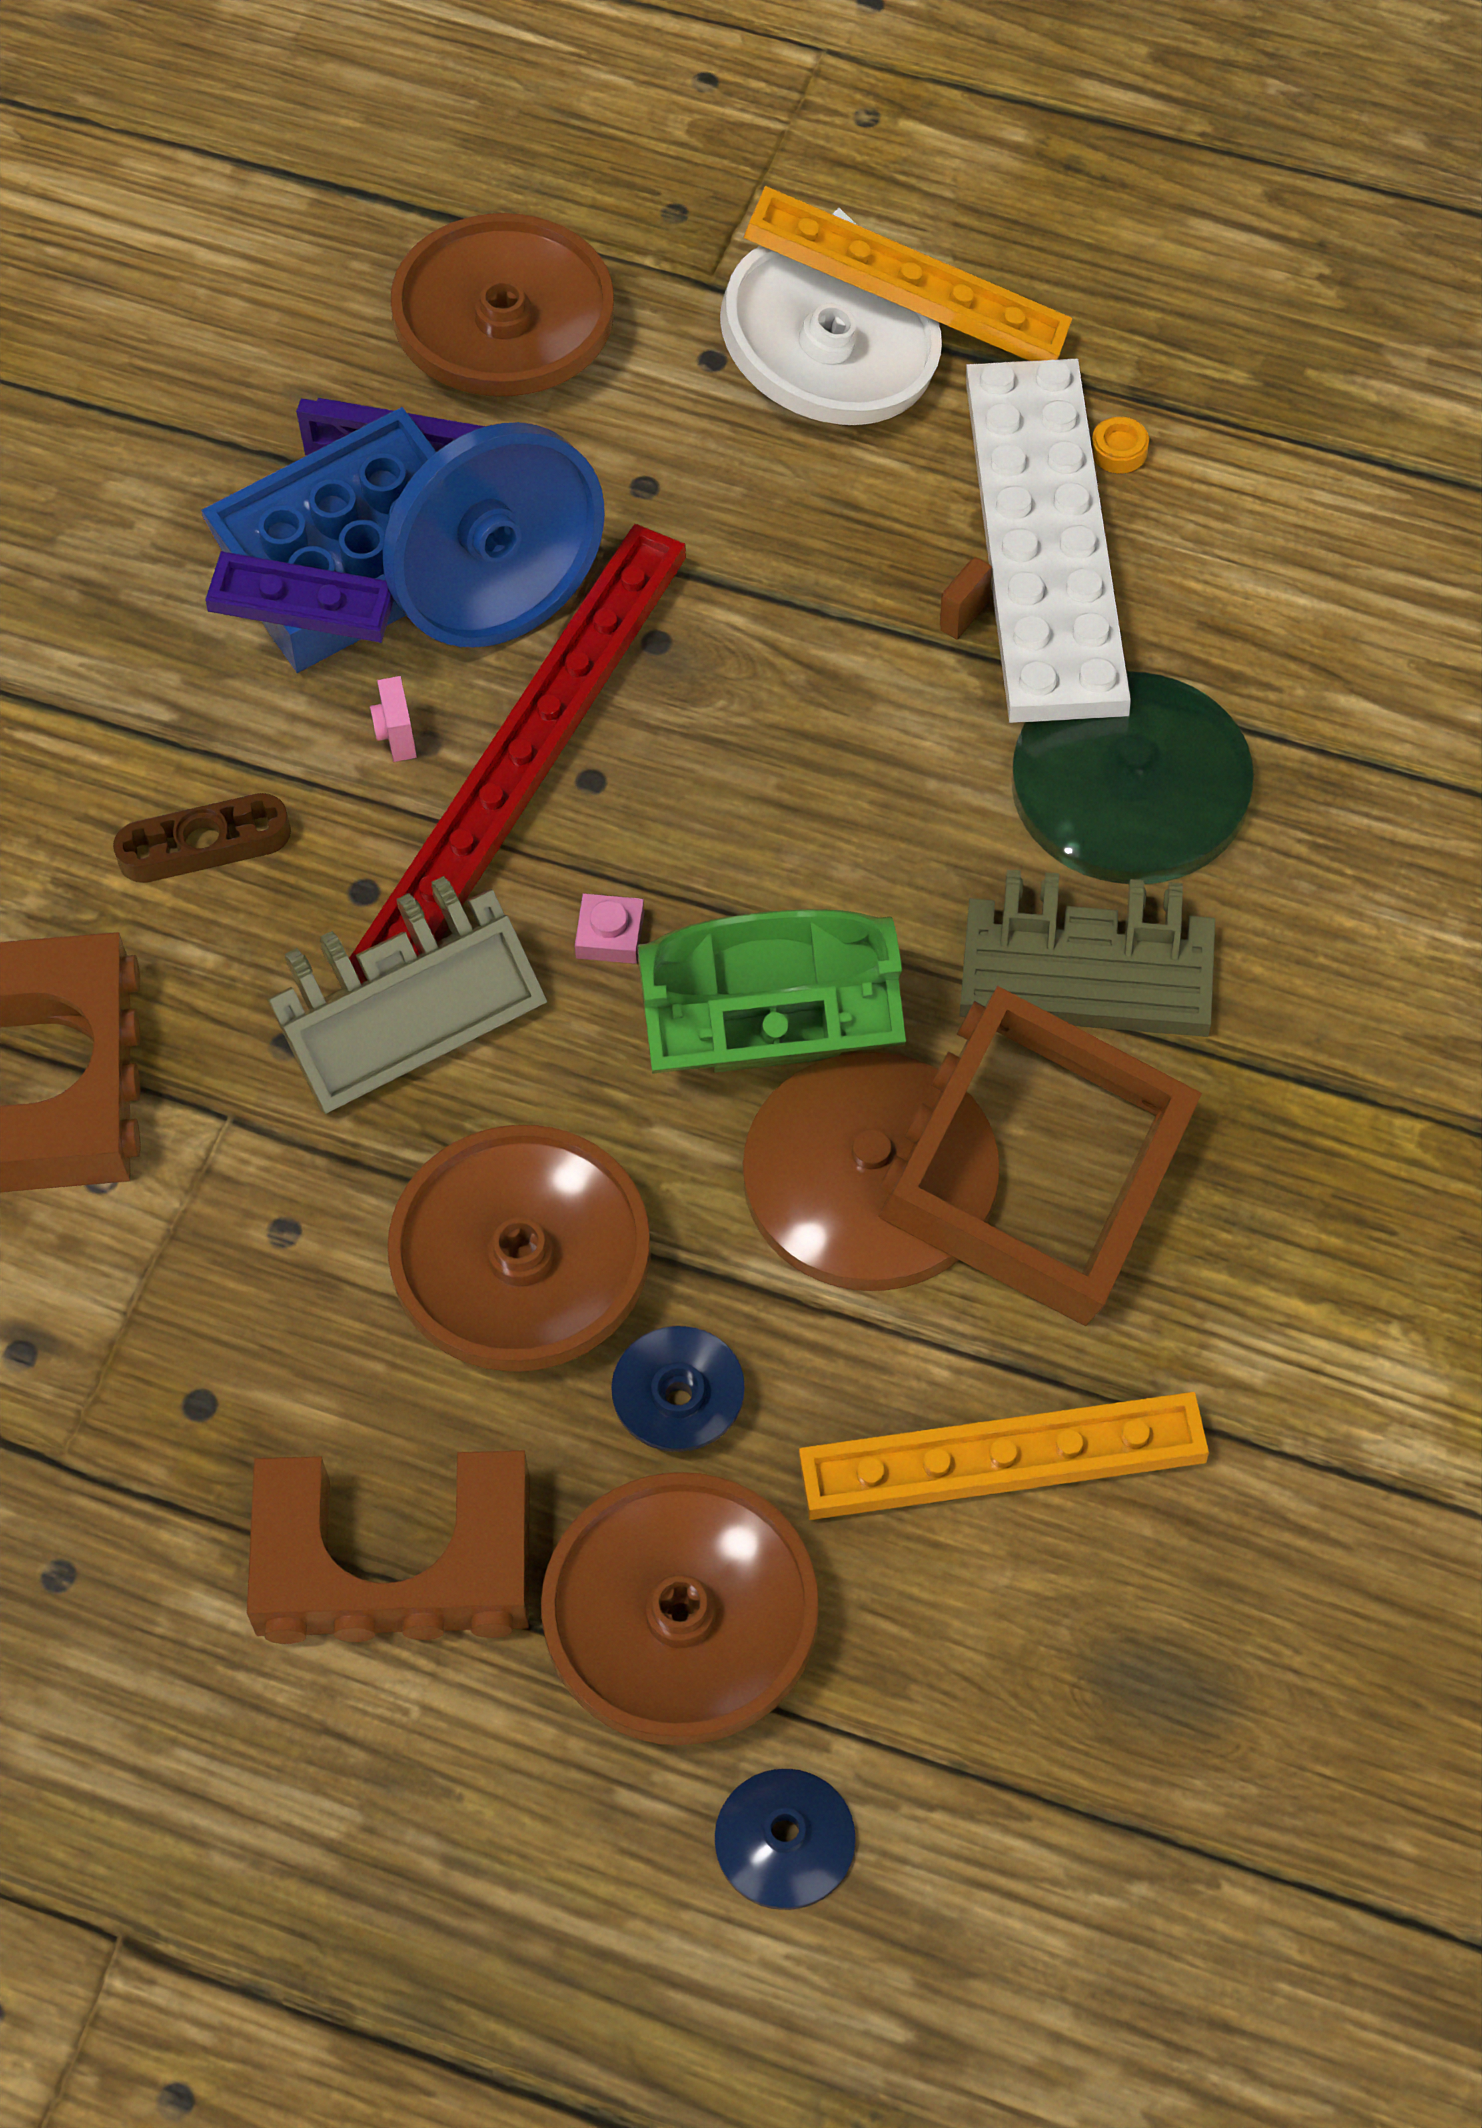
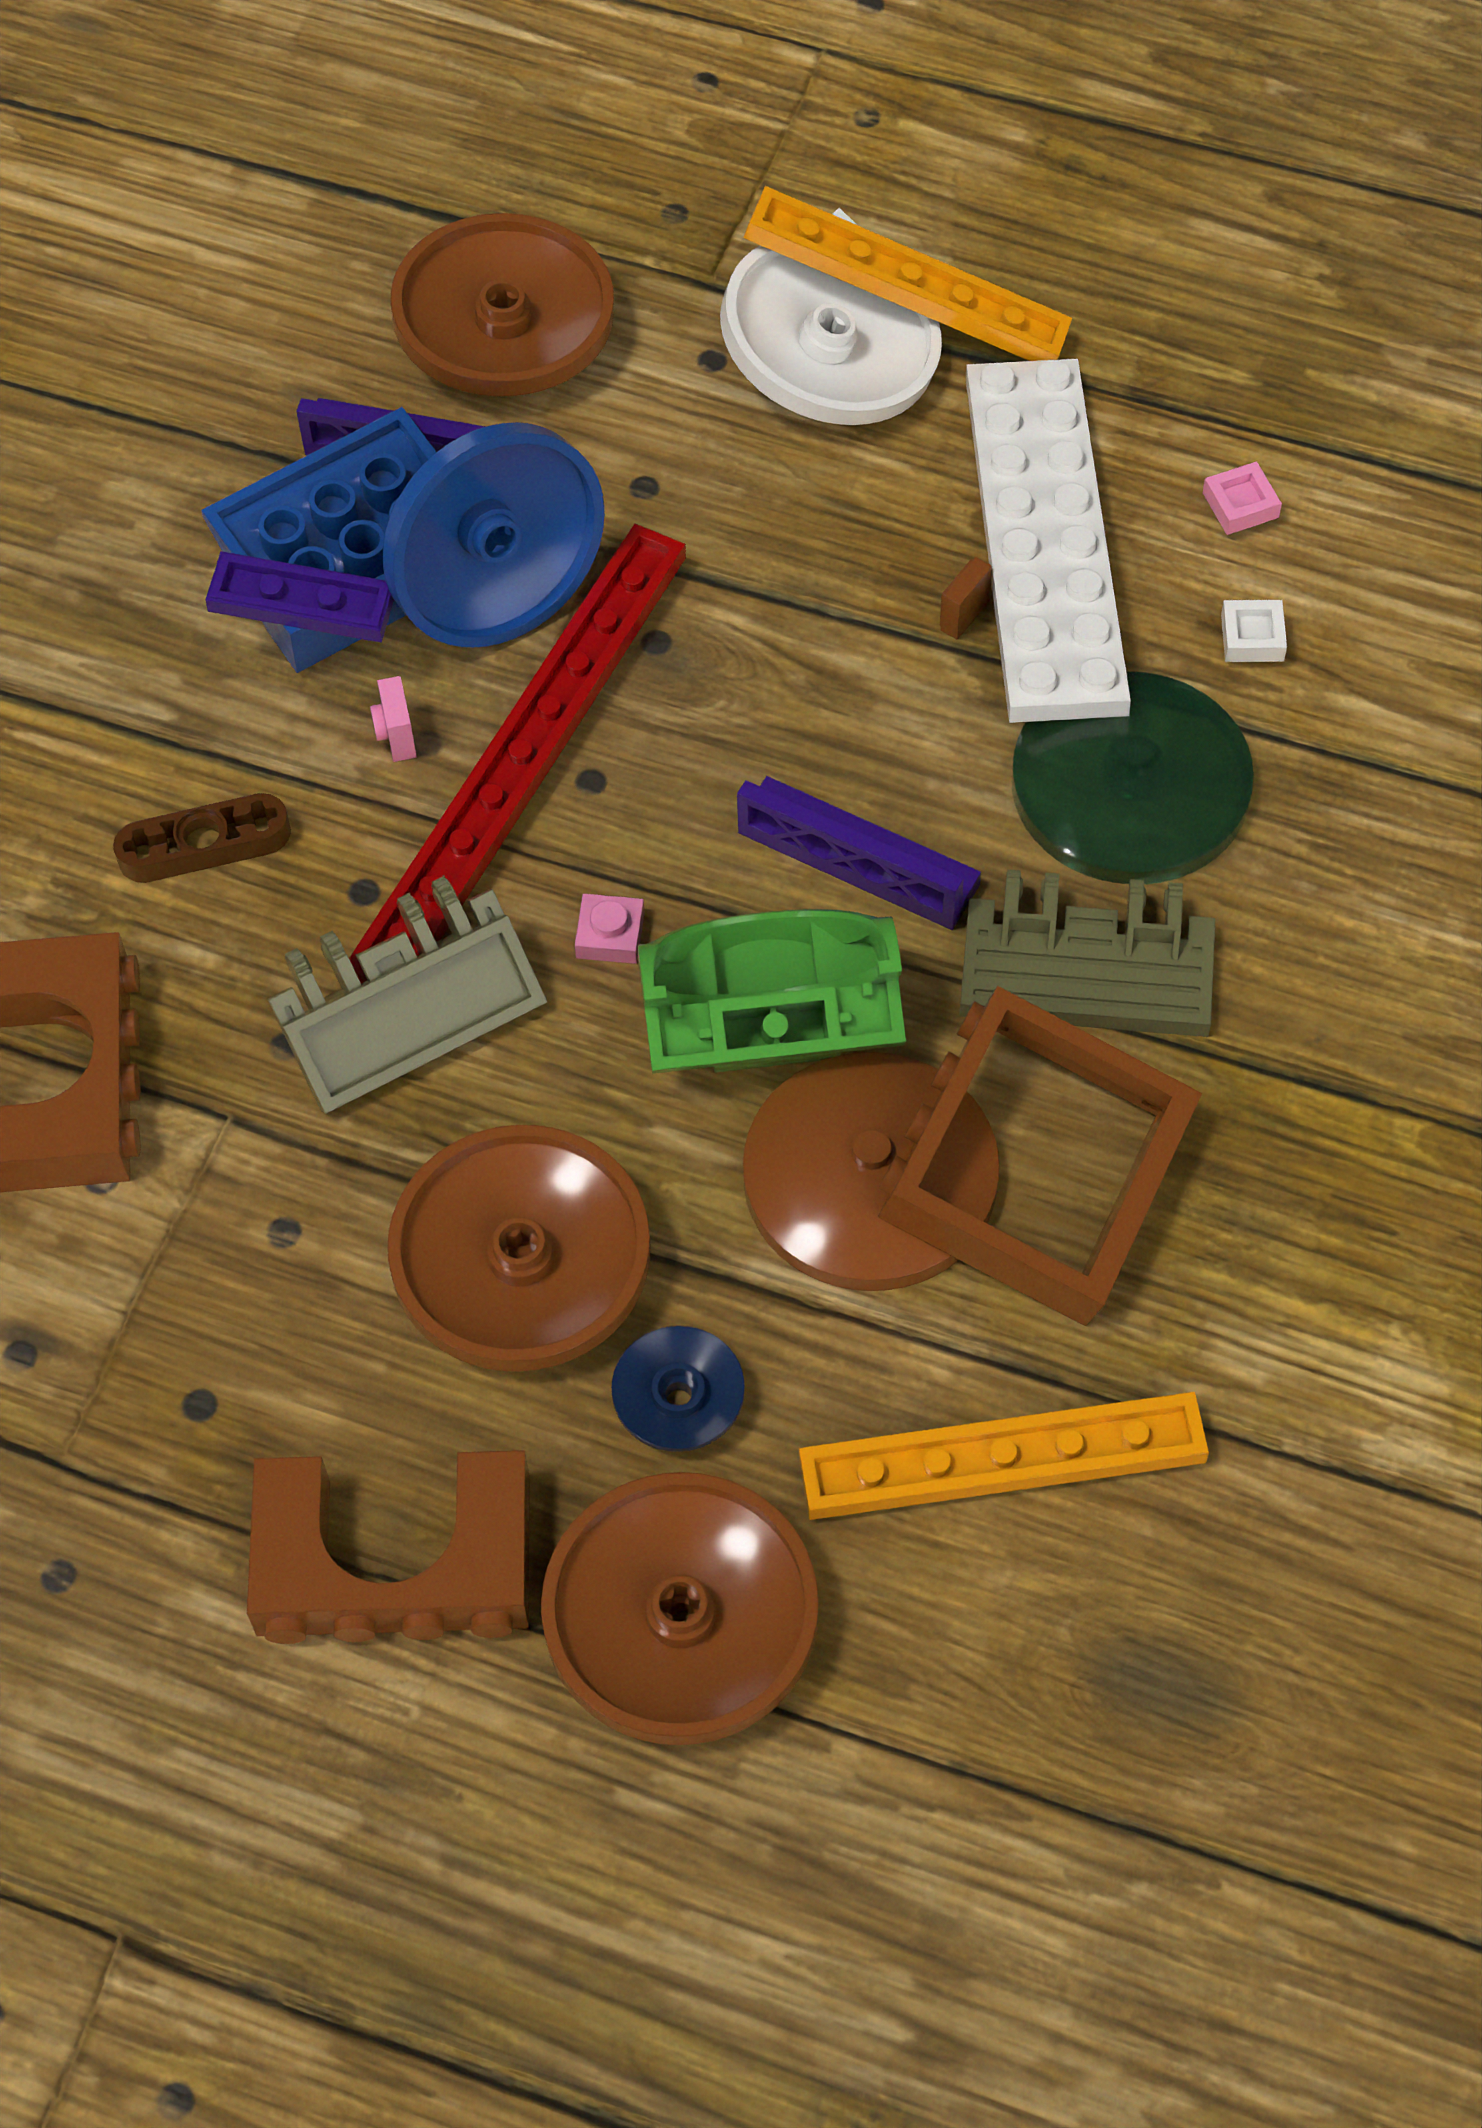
dark blue dish [715,1769,855,1910] -> none
light orange tile [1091,416,1149,474] -> none
none -> dark purple fence [737,776,981,931]
none -> bright pink plate [1202,461,1282,535]
none -> white plate [1221,600,1287,662]

